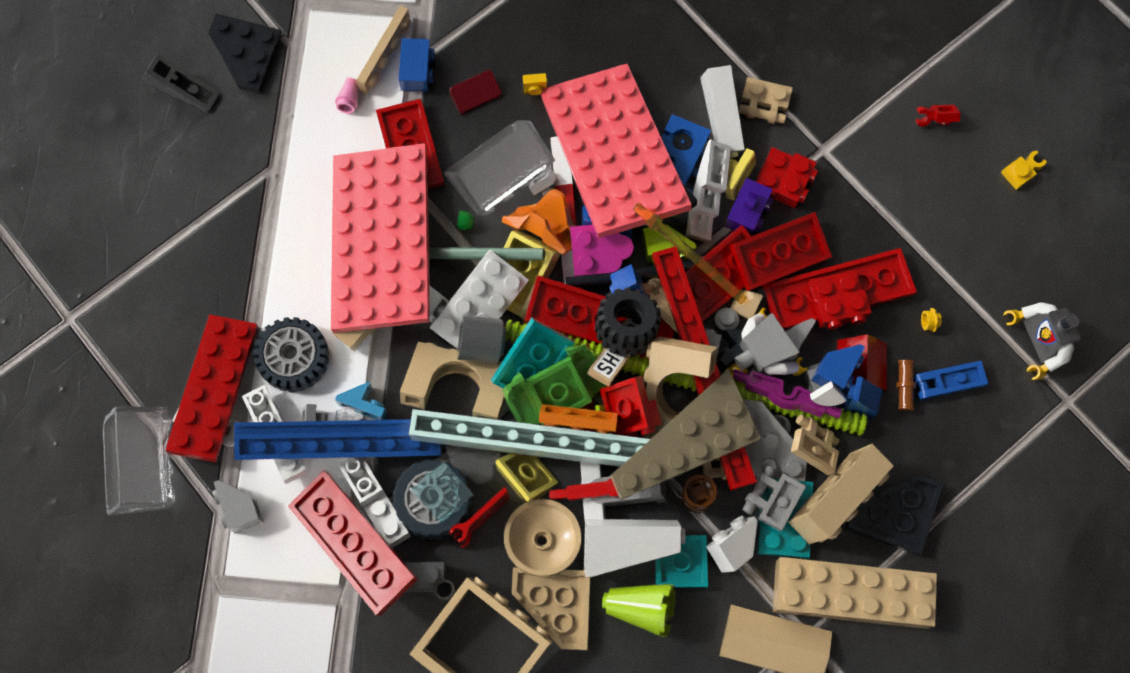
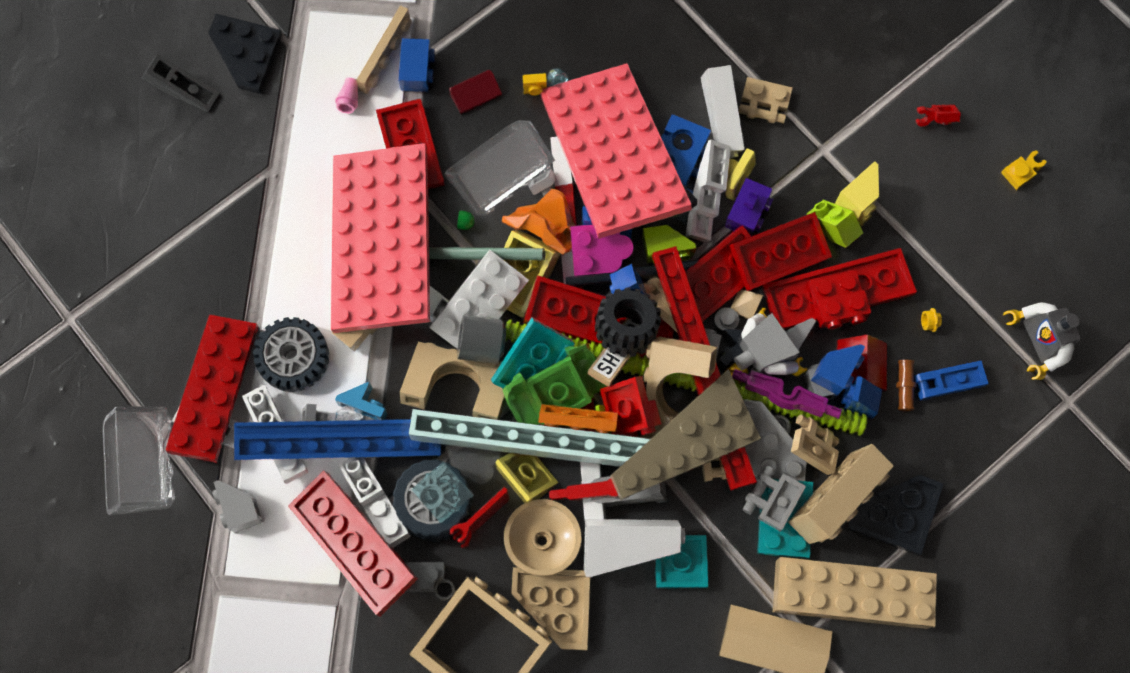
lime cone [602,584,676,637] -> none
clear yellow bar [633,202,747,304] -> none
reddish brown wheel [681,475,717,513] -> none
white slope [706,516,757,572] -> none
red plate [755,147,818,209] -> none
white tile [810,381,846,406] -> none
none -> clear light blue hinge [548,68,568,86]
none -> lime slope [807,200,863,248]
none -> light yellow slope [835,161,879,226]

